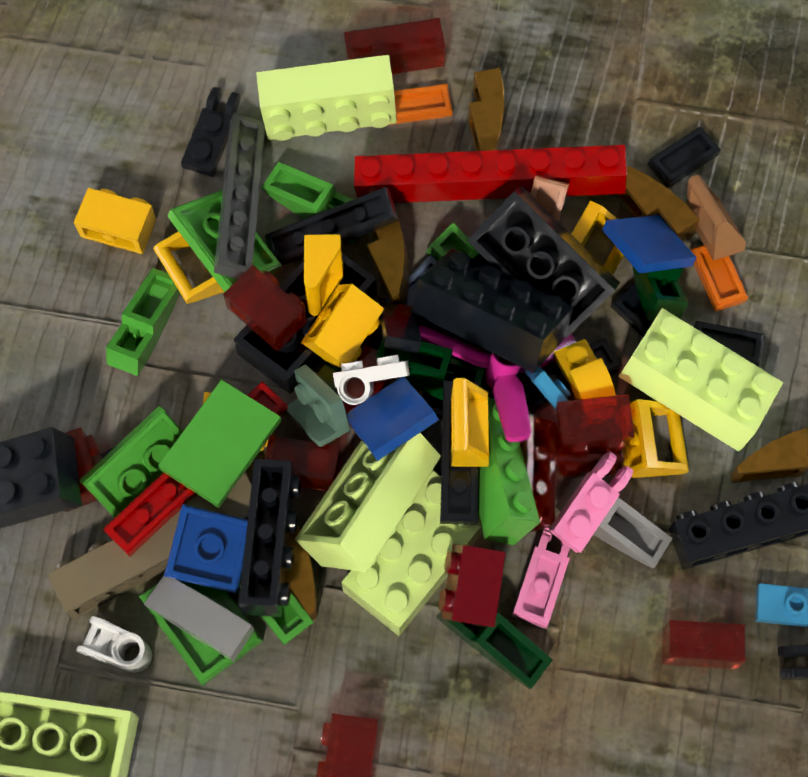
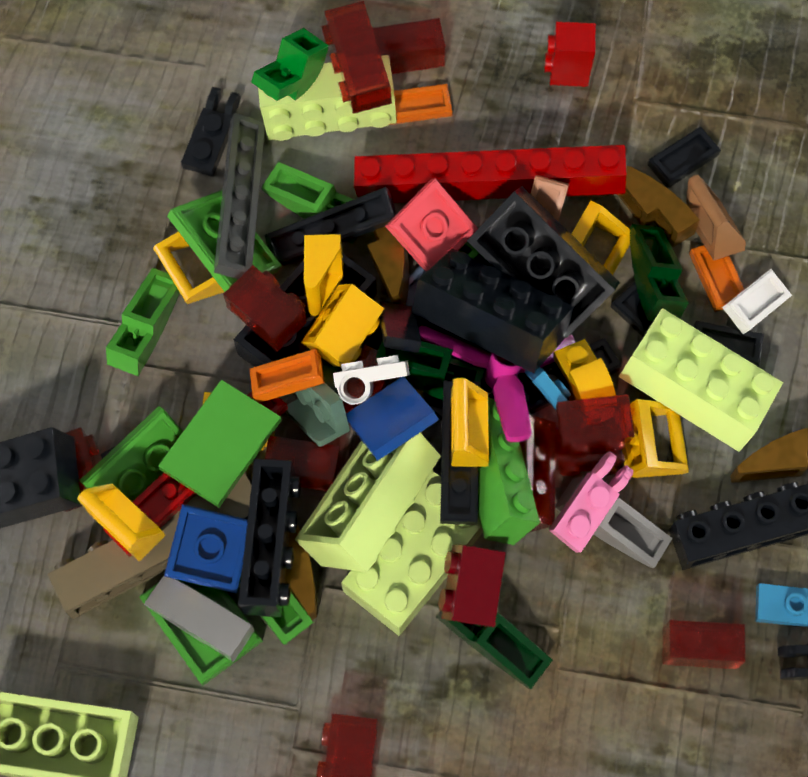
yellow brick [74,188,156,254] -> none
white piece [76,616,152,673] -> none
pearl gold slope [468,68,504,151] -> none
bright pink hinge [512,523,570,629] -> none
blue tile [602,215,697,273] -> none
none -> yellow tile [78,483,166,562]
none -> orange tile [249,348,324,403]
none -> green brick [251,28,329,101]
none -> clear red brick [321,1,392,114]
none -> coral tile [385,179,479,272]
none -> red brick [544,22,596,87]
none -> white tile [722,269,792,334]

